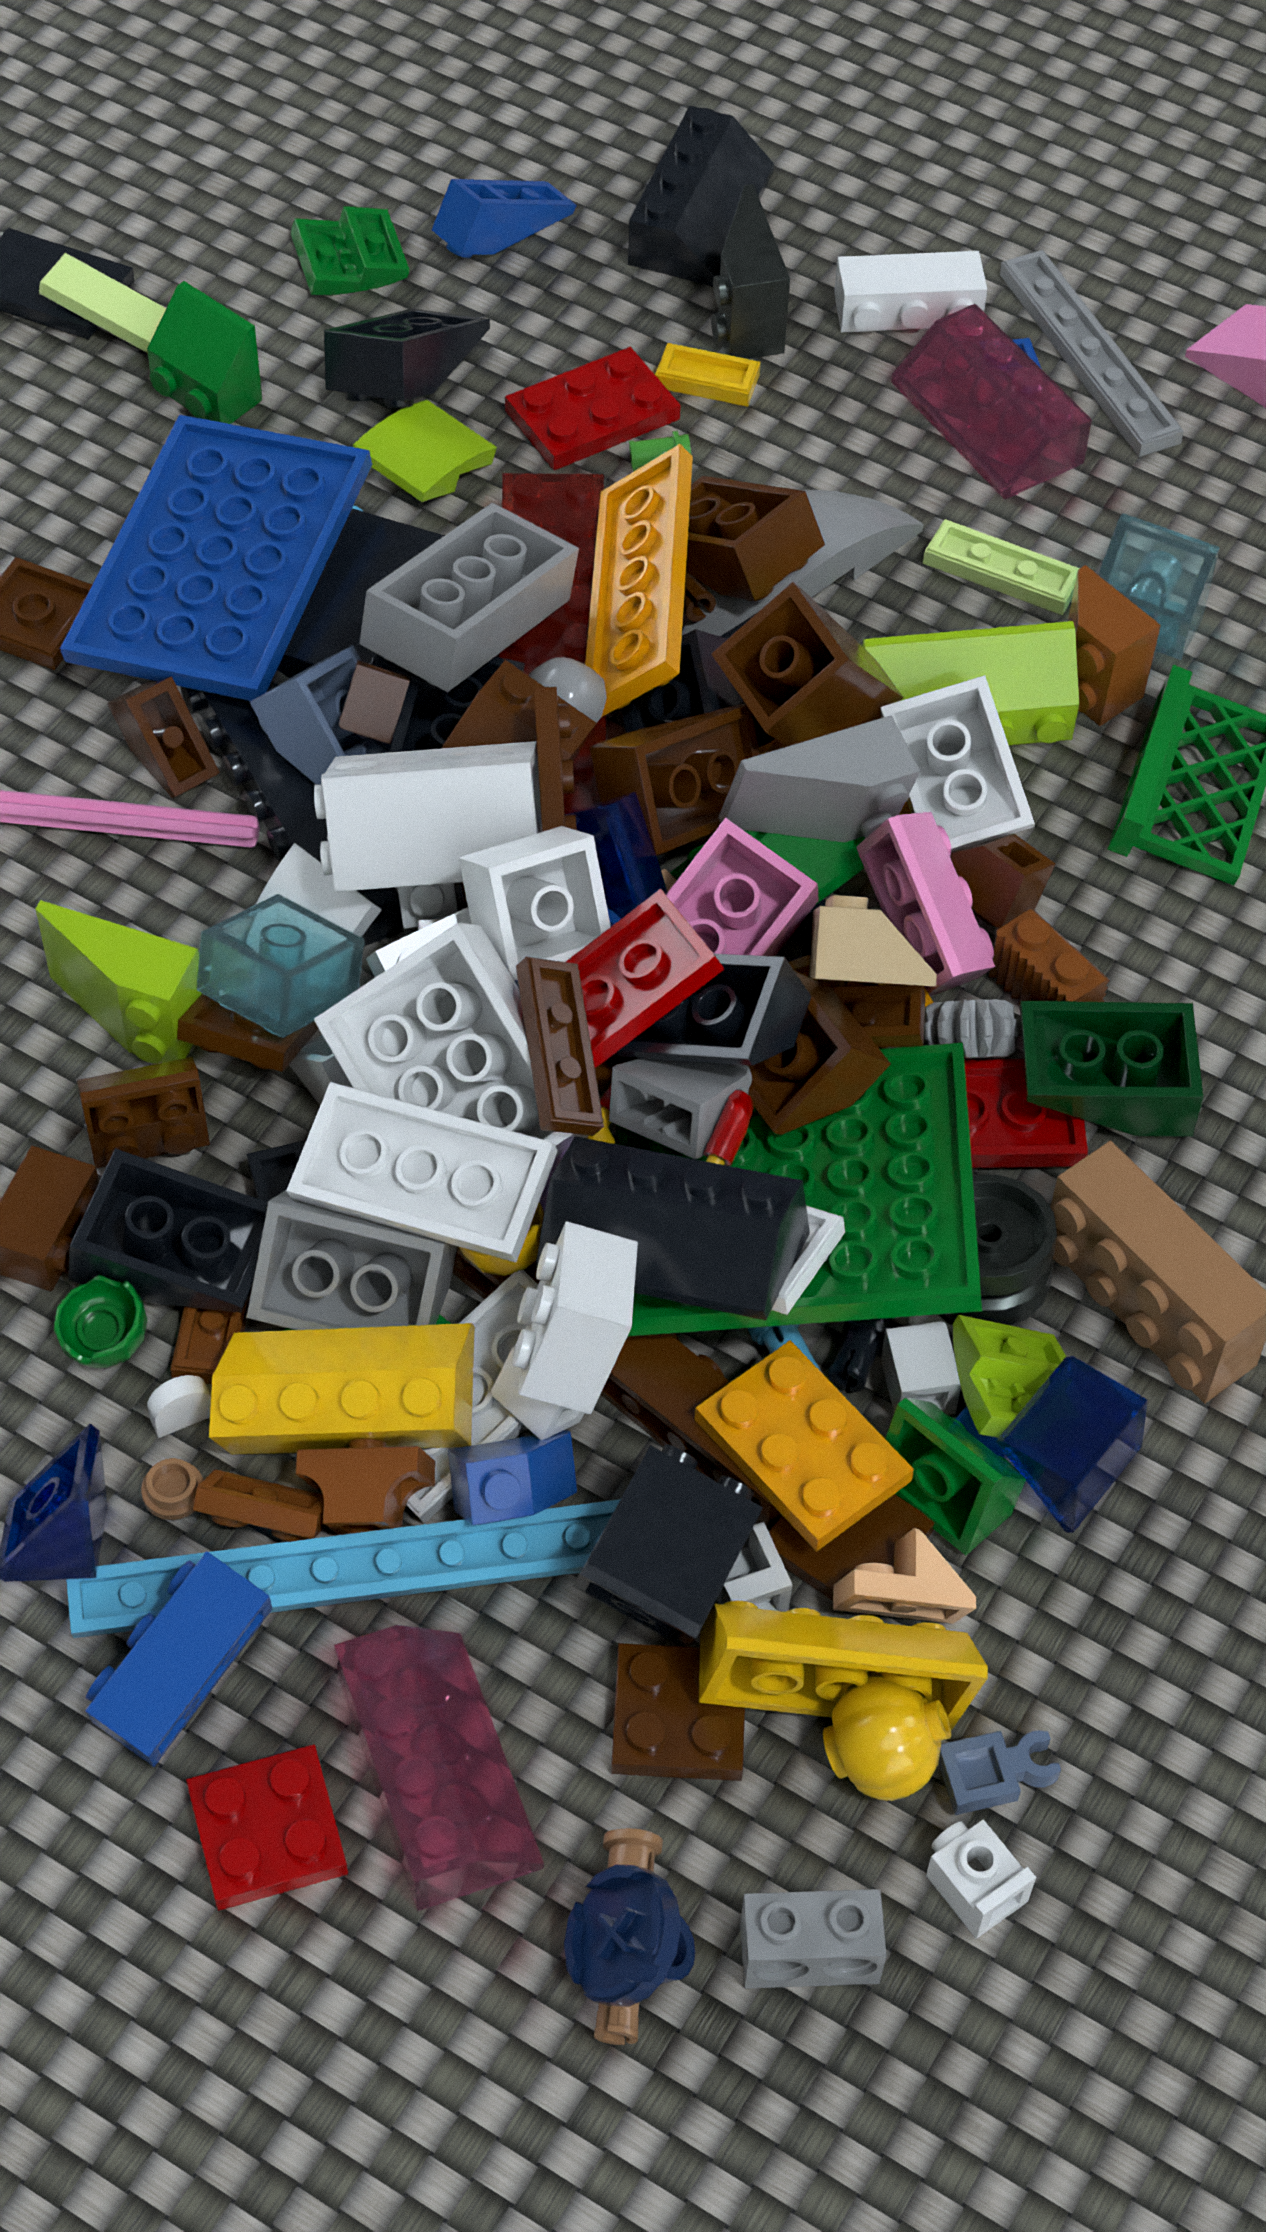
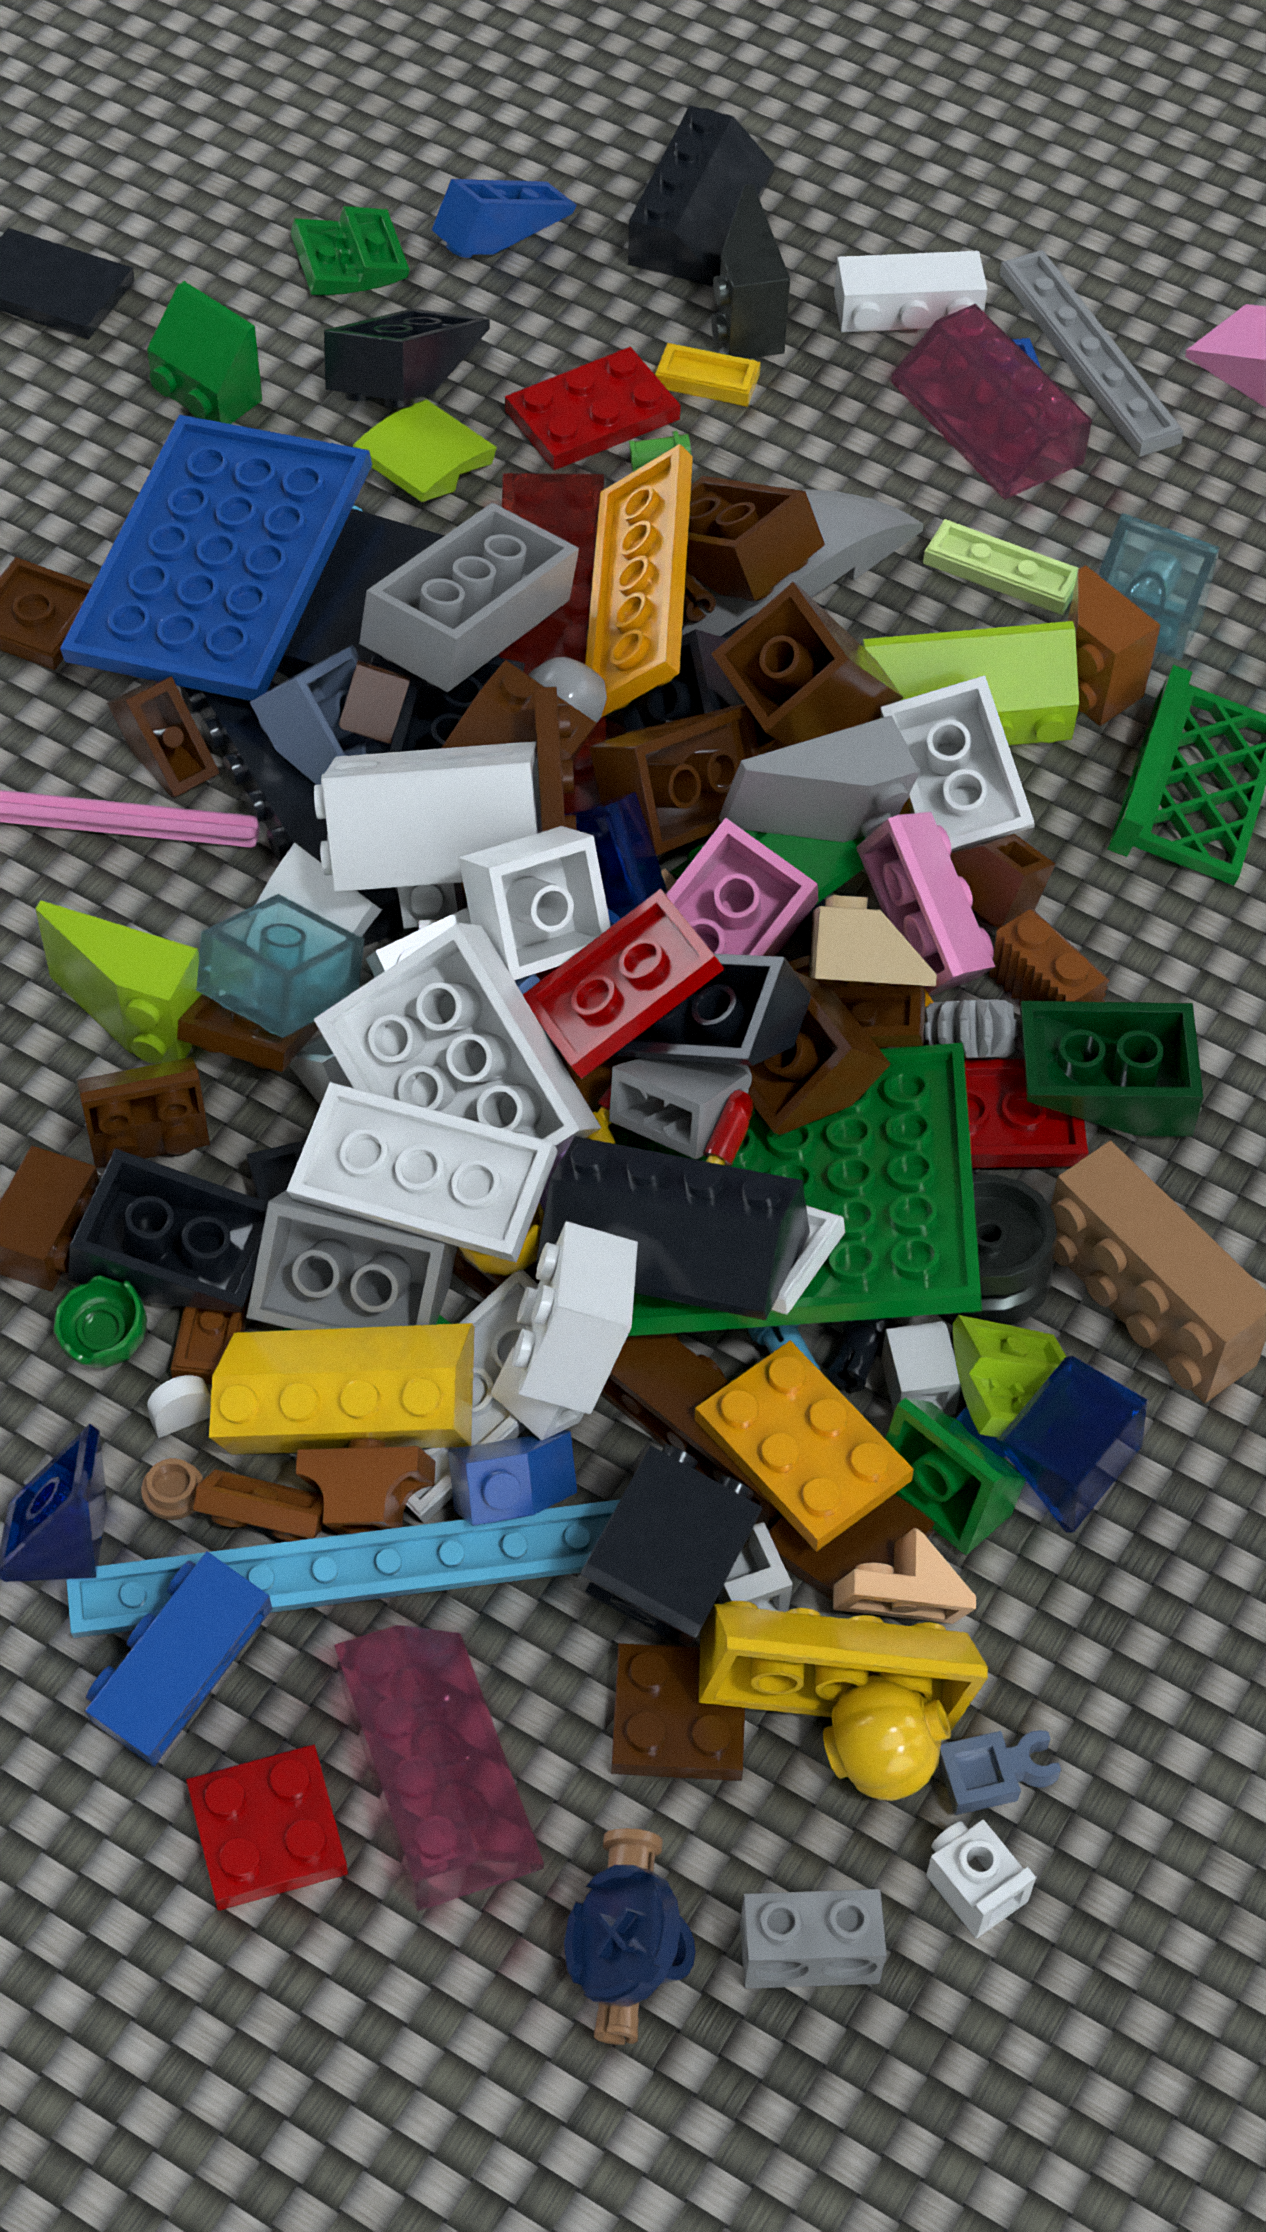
yellowish green tile [39,253,166,353] -> none
reddish brown tile [516,956,604,1136] -> none

